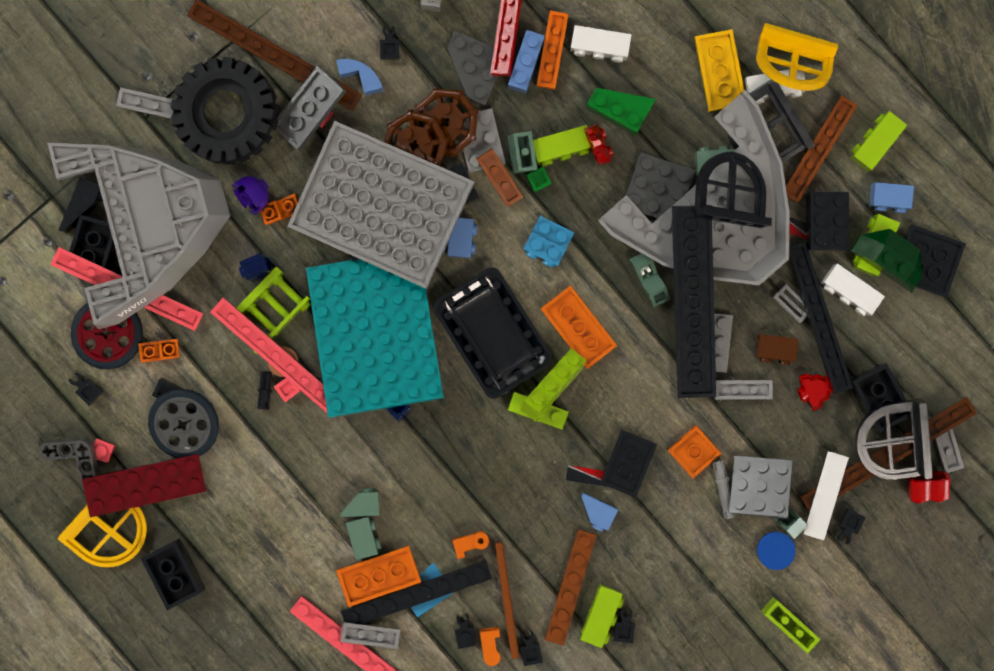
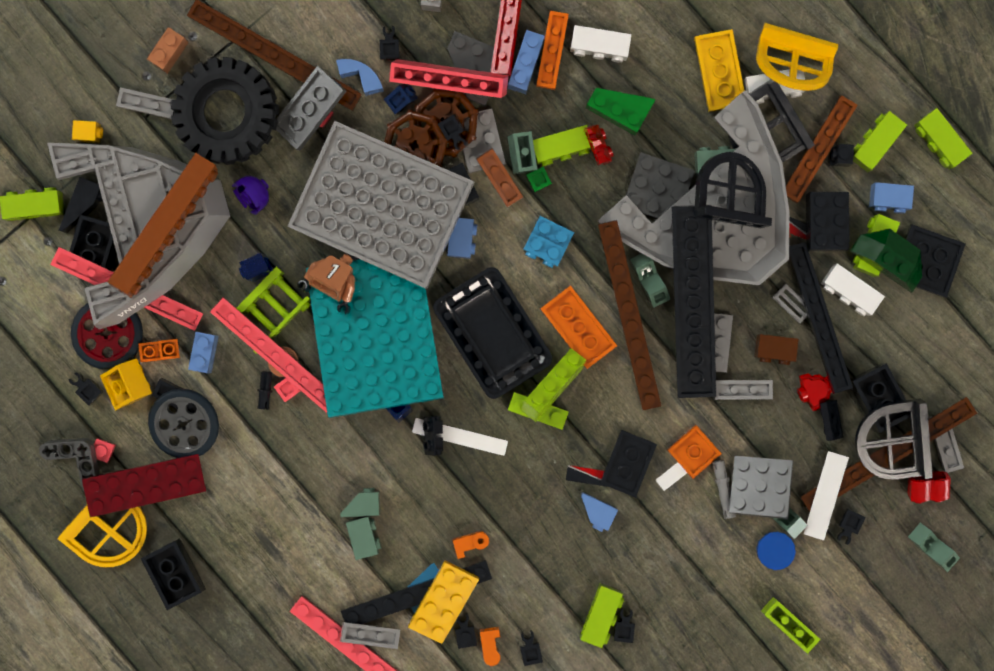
orange slope [260,194,299,225] -> none
orange plate [336,545,422,607] -> none
dark orange tile [495,541,519,659] -> none
dark orange plate [545,529,596,645] -> none
none -> lime brick [0,187,65,221]
none -> yellow brick [72,120,103,144]
none -> yellow slope [100,358,152,411]
none -> dark orange brick [108,153,218,298]
none -> nougat brick [147,27,189,74]
none -> medium blue brick [188,332,219,373]
none -> nougat torso [297,254,355,315]
none -> dark blue bracket [384,84,418,114]
none -> coral brick [389,59,509,98]
none -> yellow plate [408,560,479,644]
none -> white sticker [412,418,508,456]
none -> black hinge [423,416,444,456]
none -> black plate [438,114,468,150]
none -> reddish brown plate [598,220,661,410]
none -> white sticker [656,462,687,491]
none -> black plate [820,400,844,441]
none -> black brick [829,144,854,167]
none -> sand green brick [908,522,960,573]
none -> lime brick [914,108,972,170]

